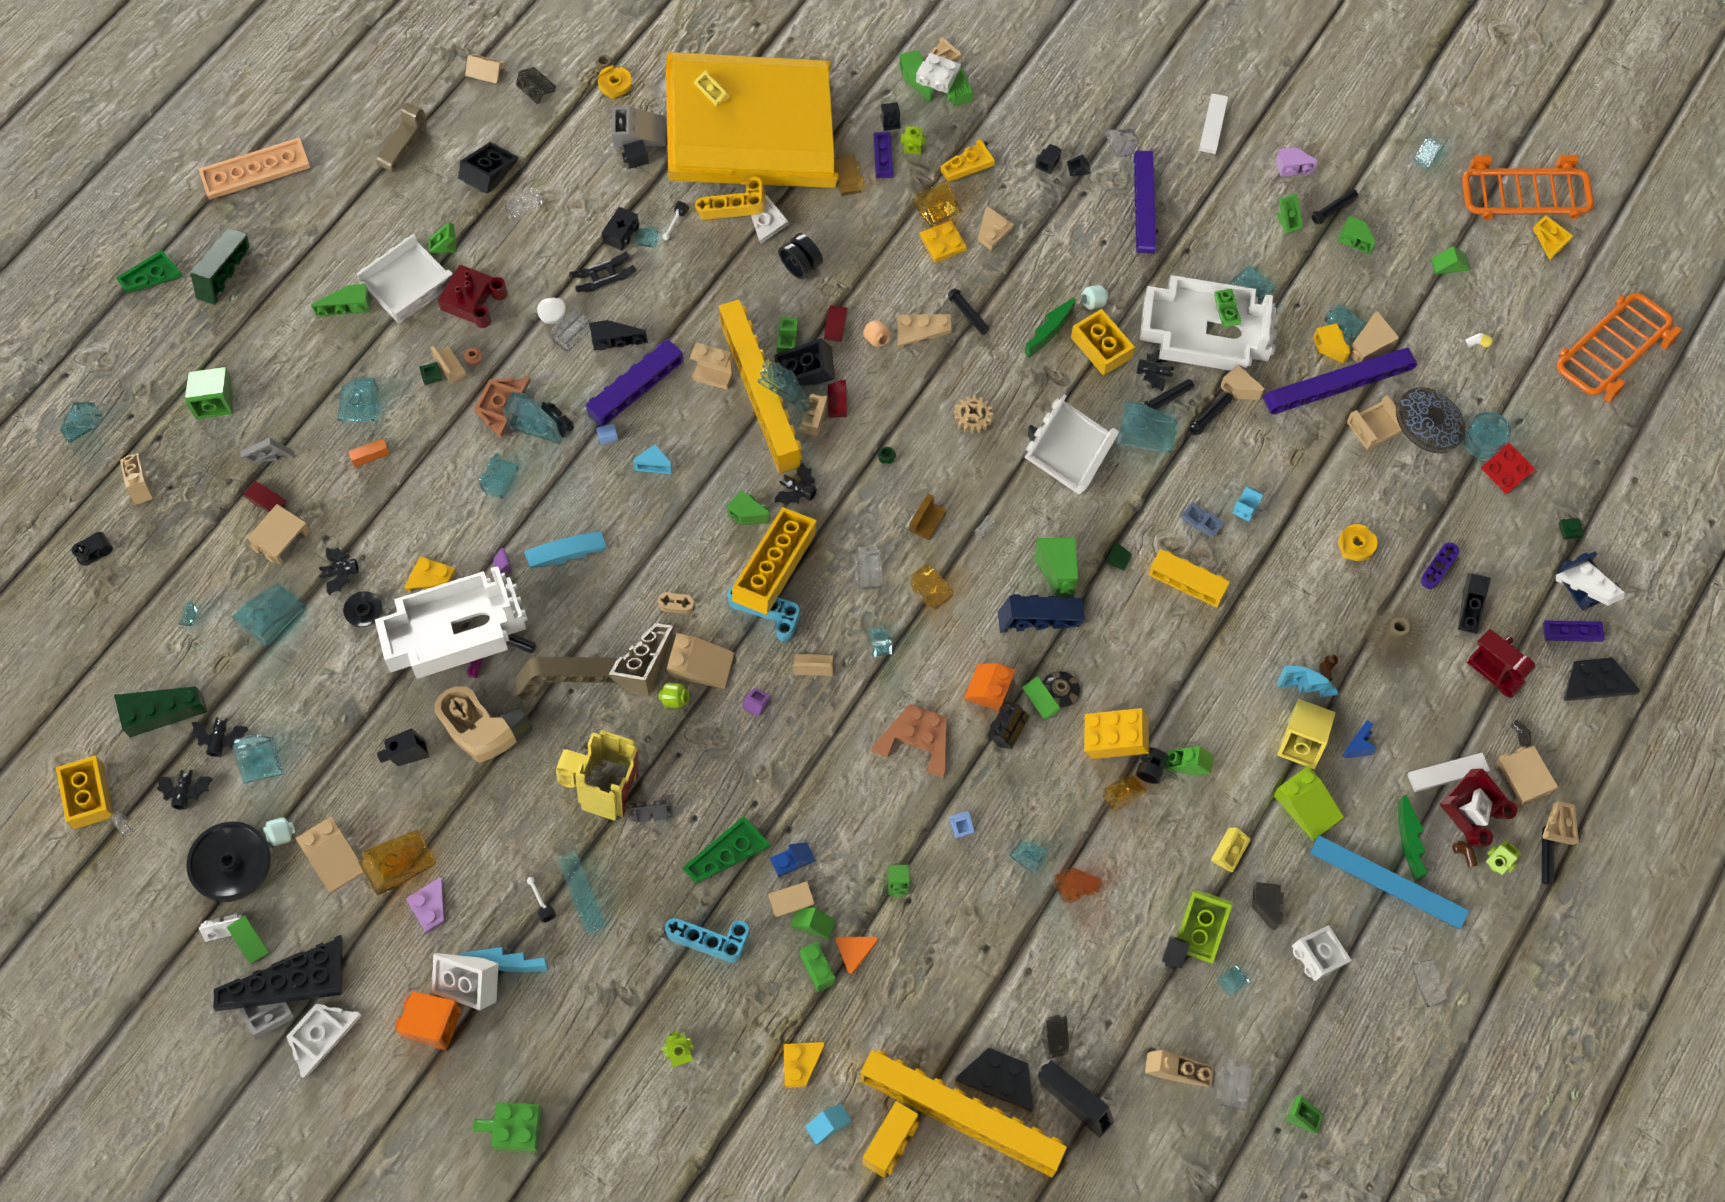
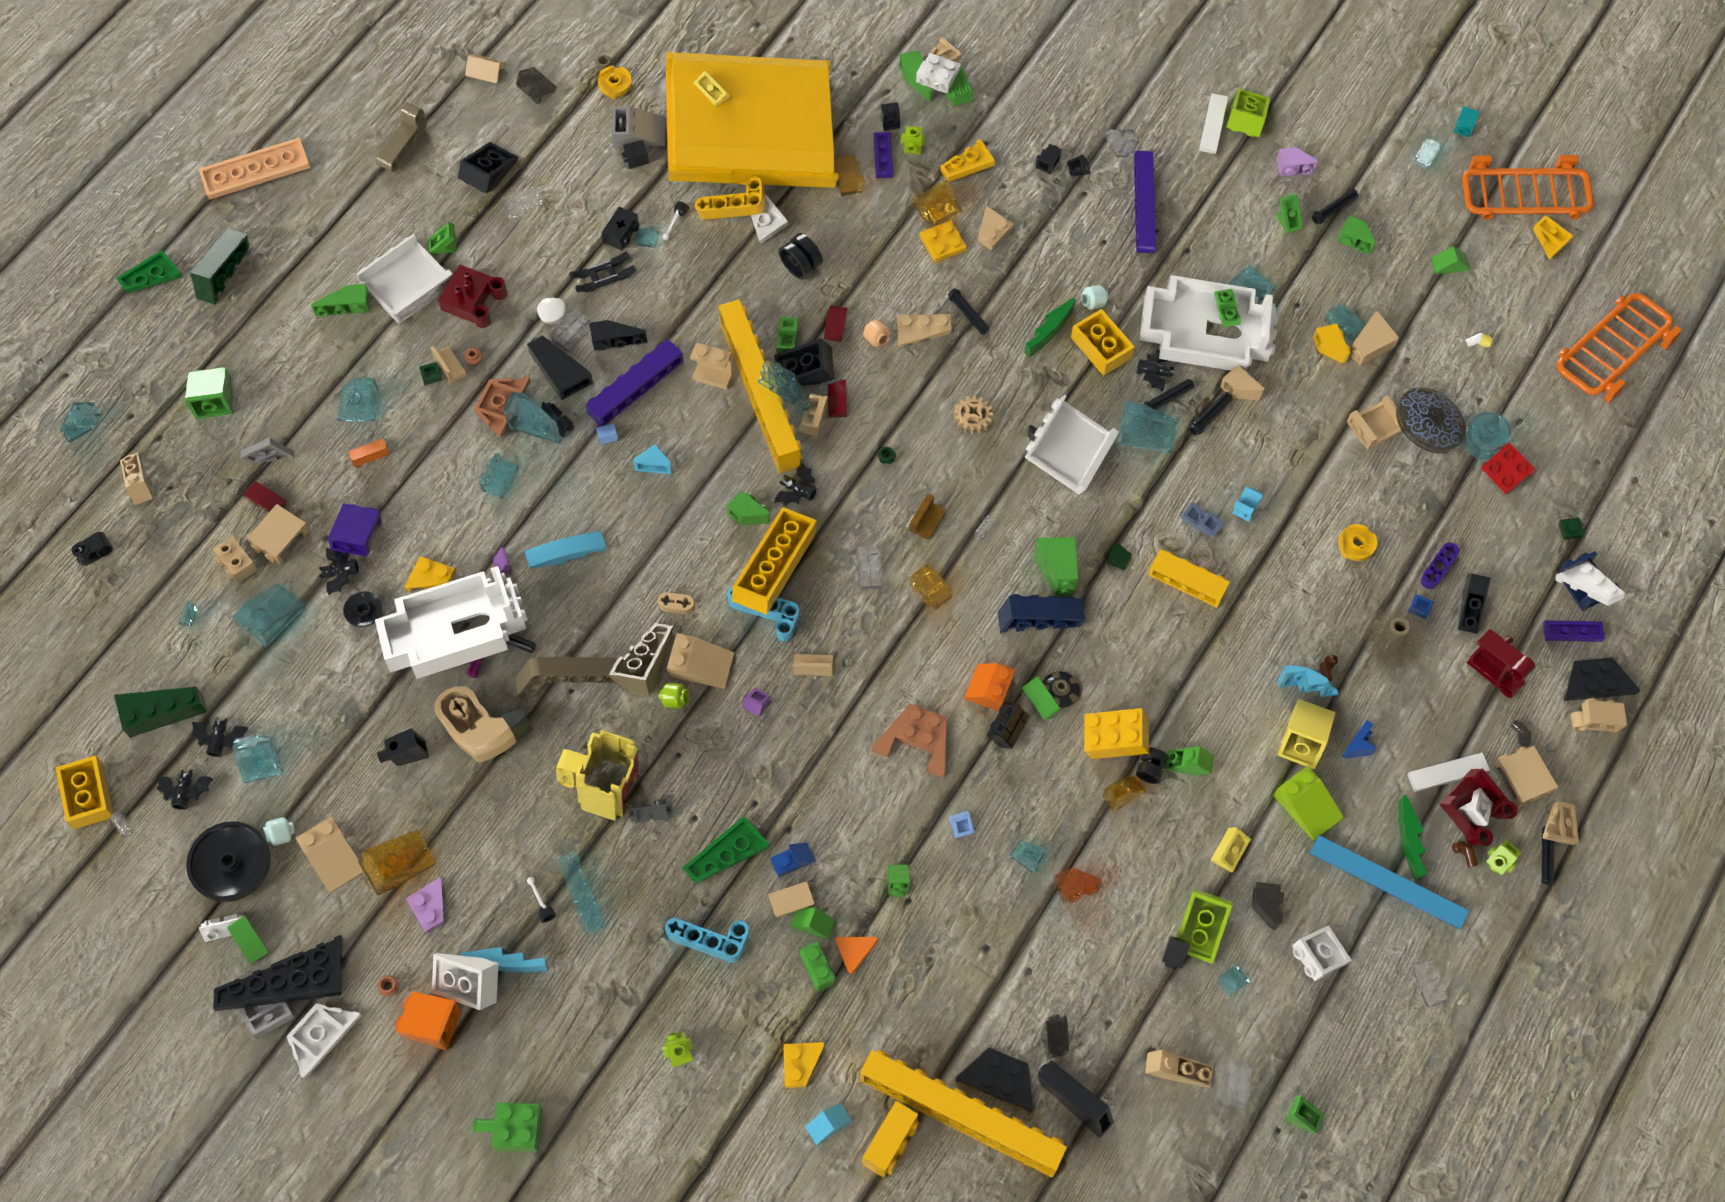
clear light blue slope [867,626,892,657] -> none
dark purple beam [1263,348,1418,415] -> none
none -> tan brick [213,536,258,583]
none -> dark purple panel [327,503,382,557]
none -> nougat plate [377,975,399,997]
none -> black slope [527,335,593,400]
none -> lime slope [1226,88,1270,137]
none -> blue tile [1408,594,1434,620]
none -> teal brick [1453,106,1480,137]
none -> tan hinge [1571,698,1627,732]

